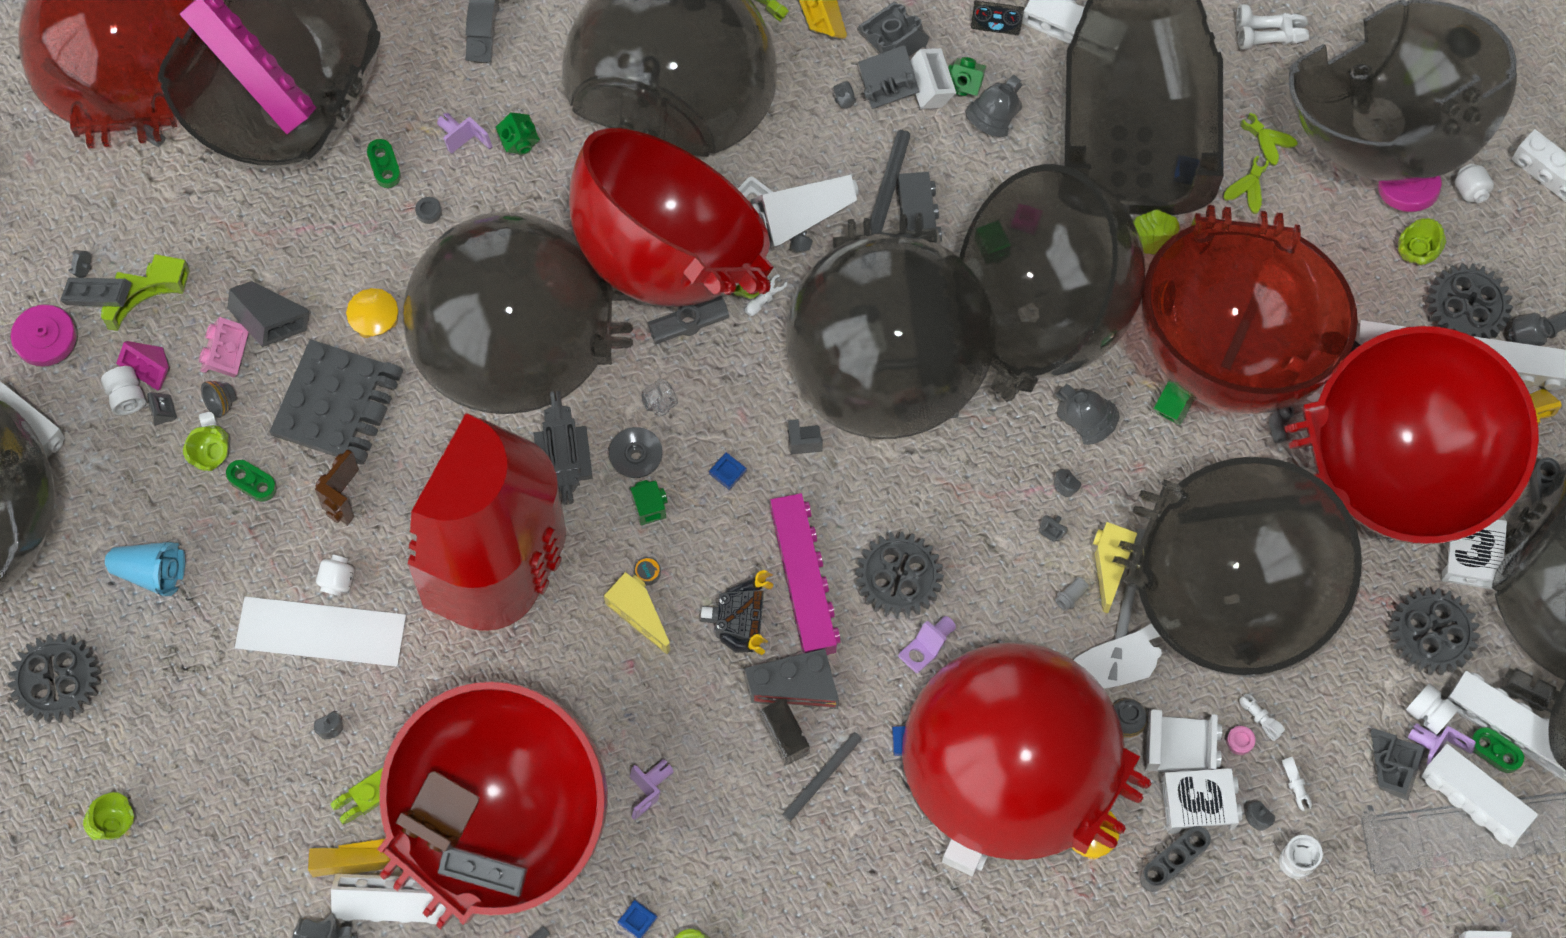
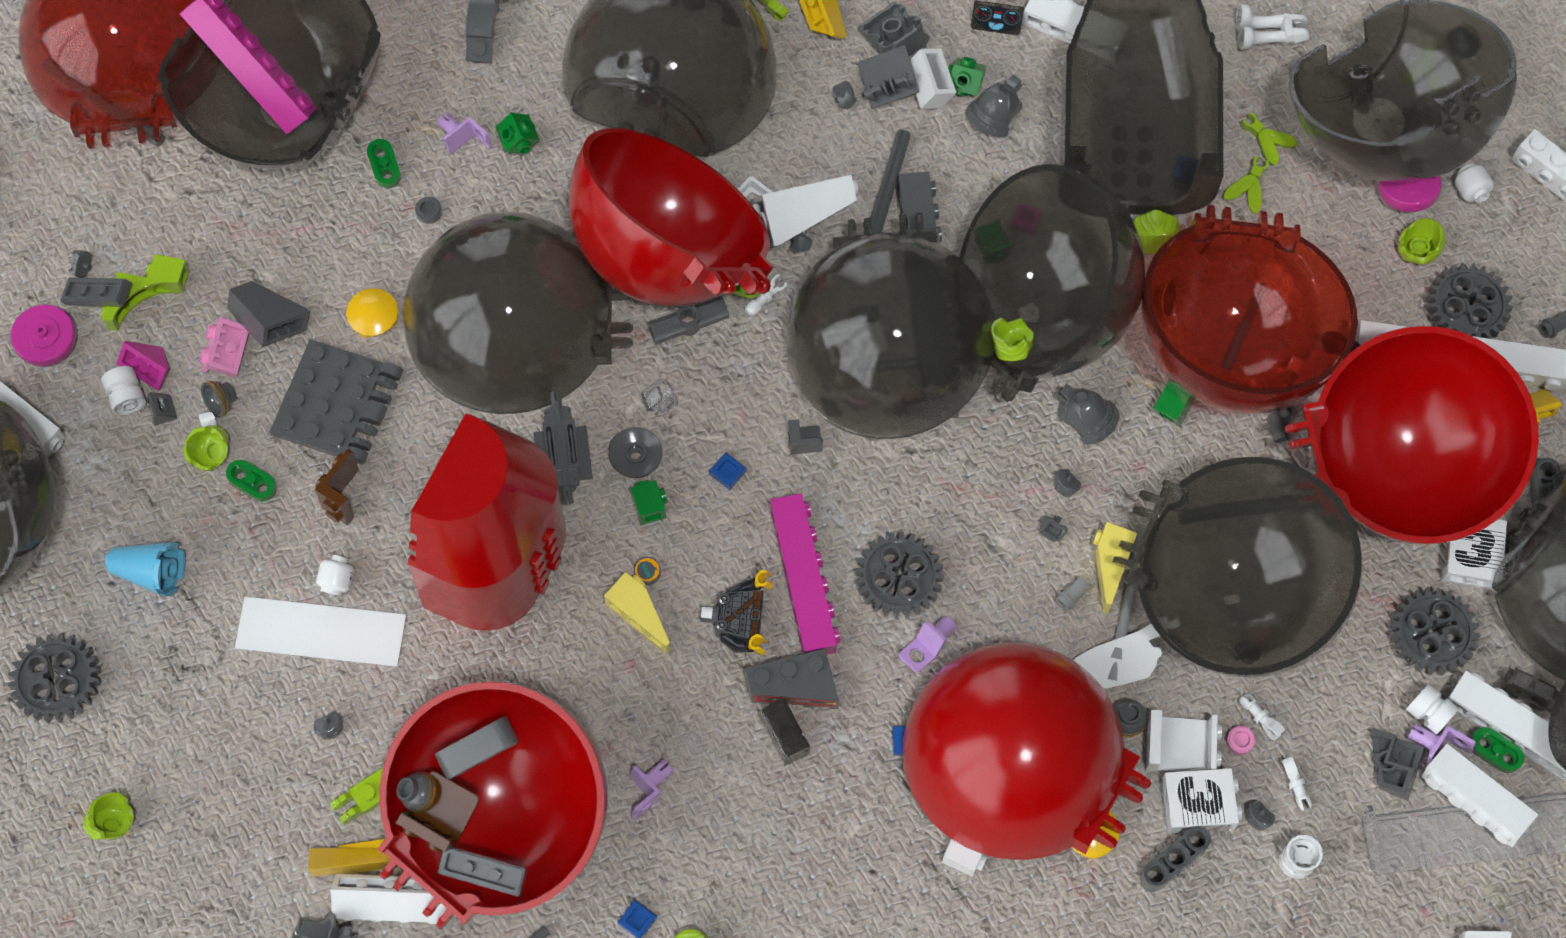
dark grey bar [782,732,862,822] -> none
dark grey head [1509,312,1551,346] -> none
none -> dark grey piece [397,772,436,813]
none -> beam [435,716,520,780]
none -> lime hair [991,318,1034,361]

